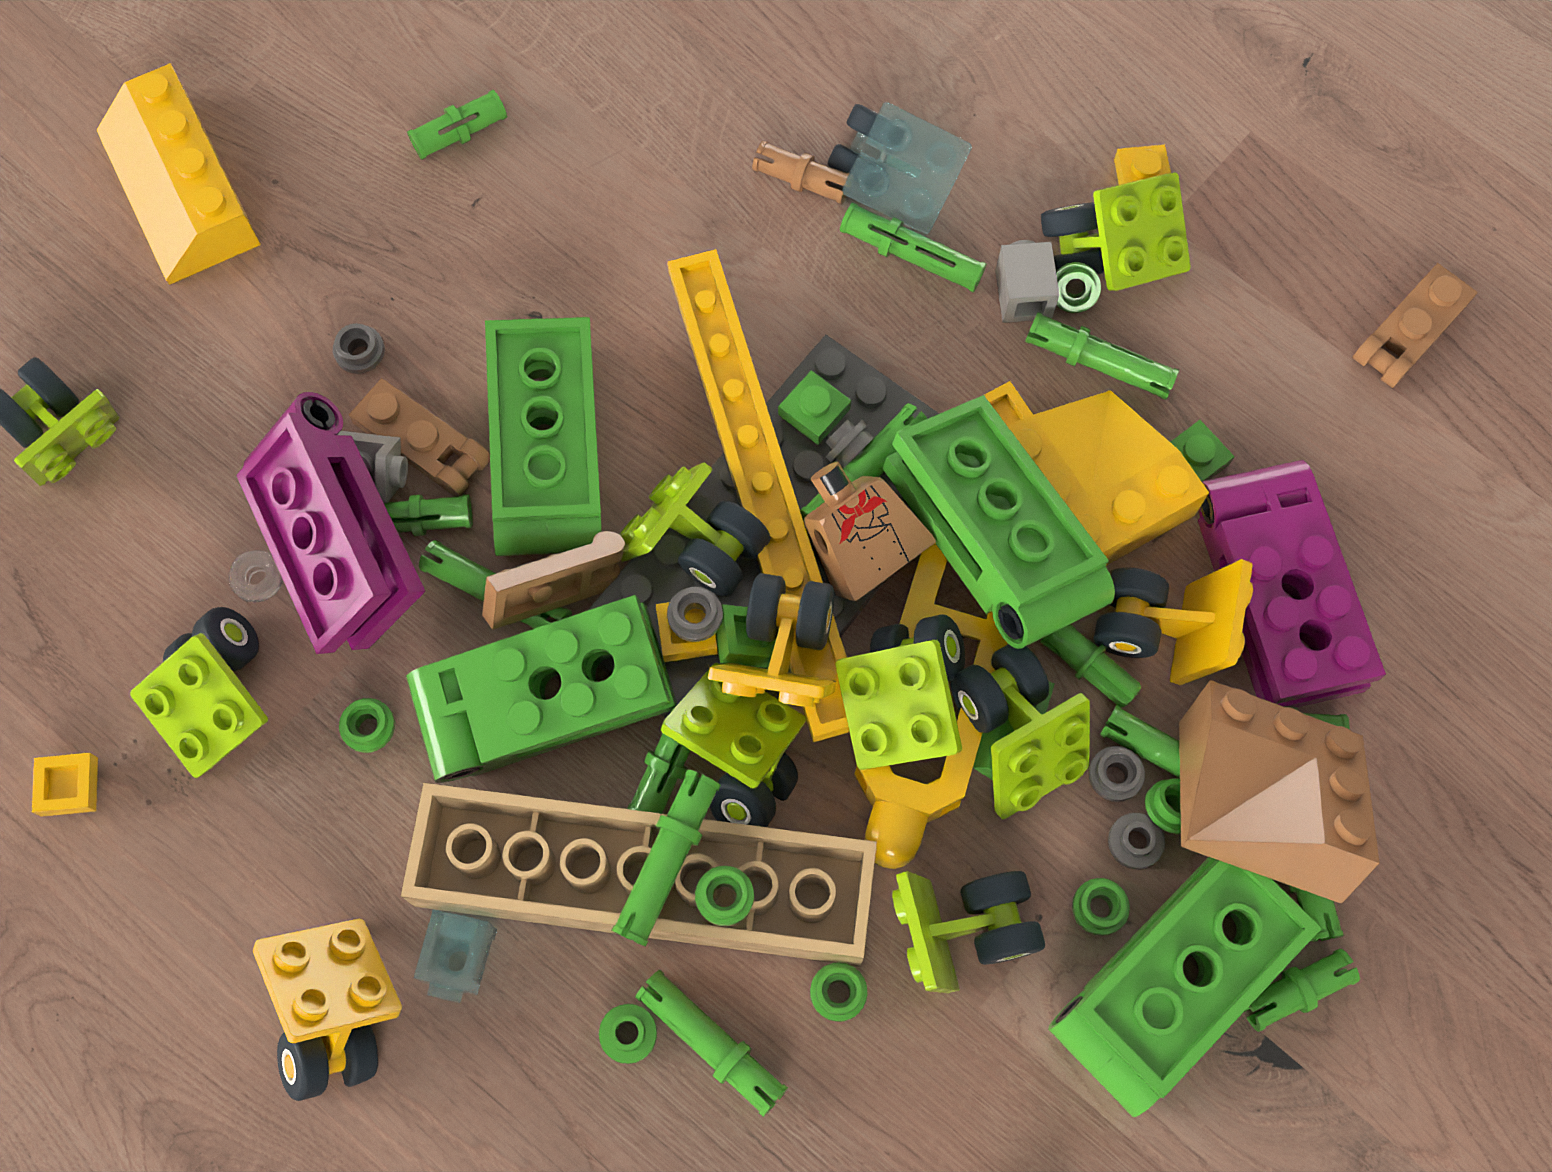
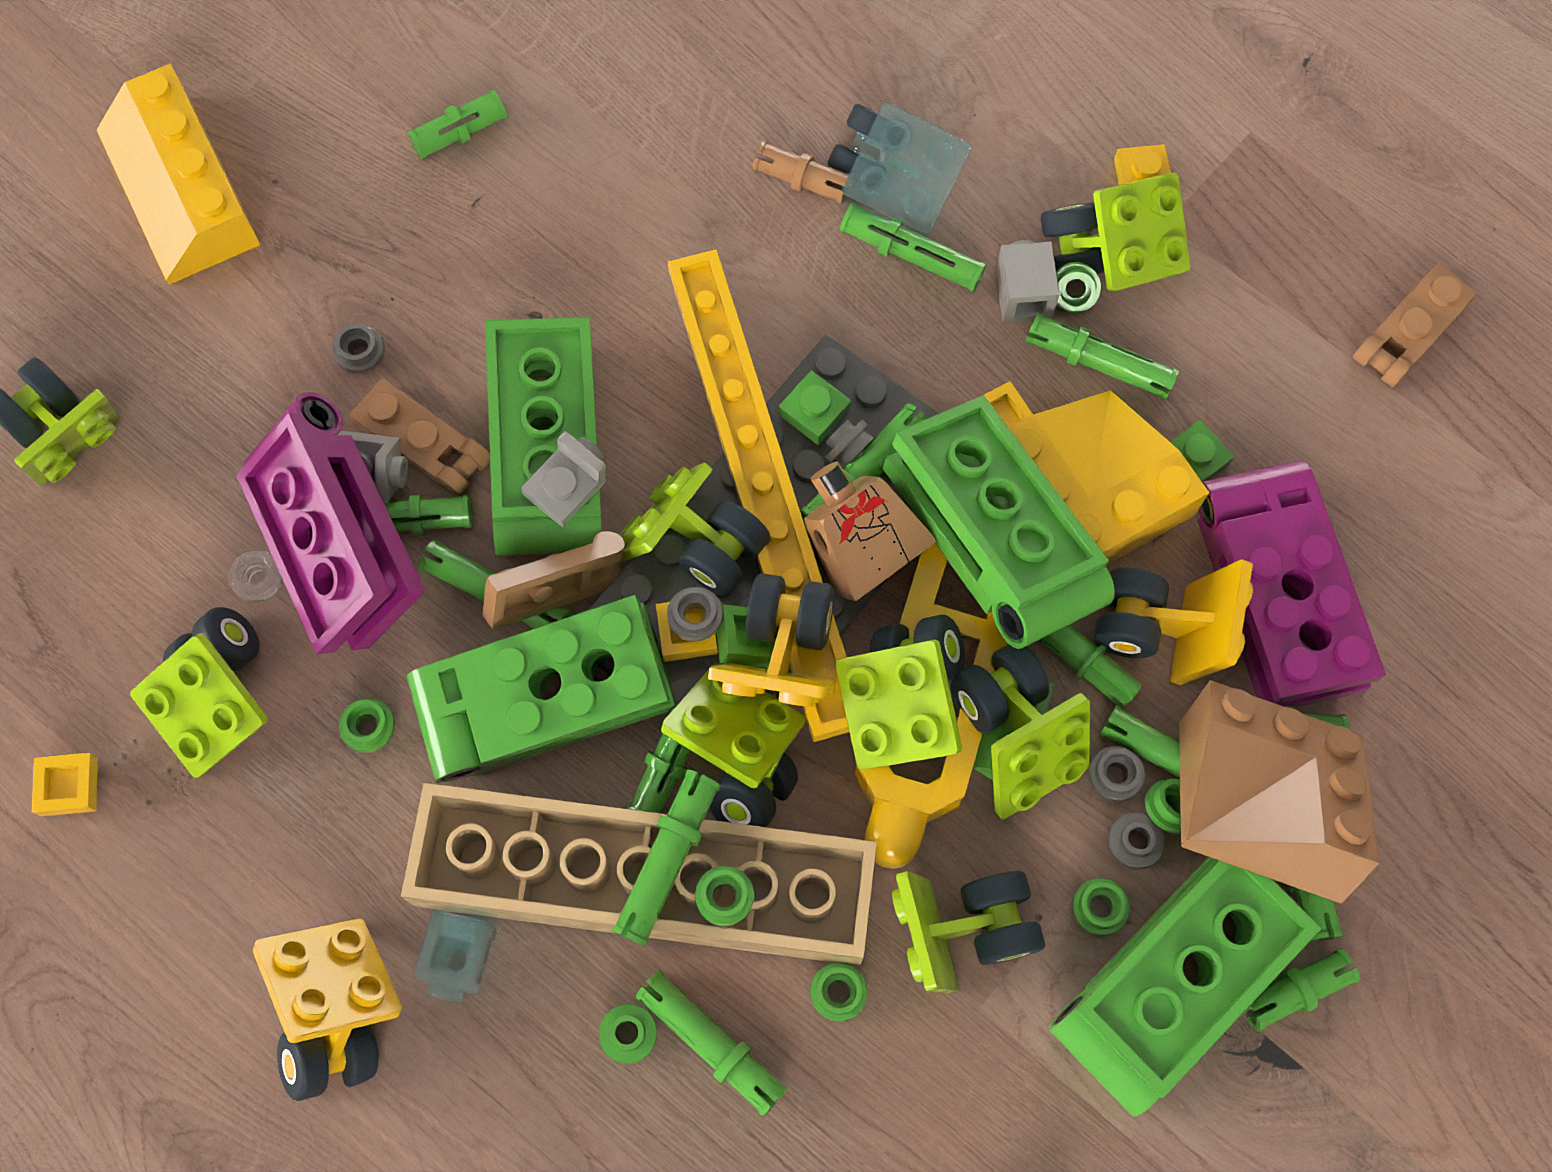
none -> light grey bracket [521,431,606,528]

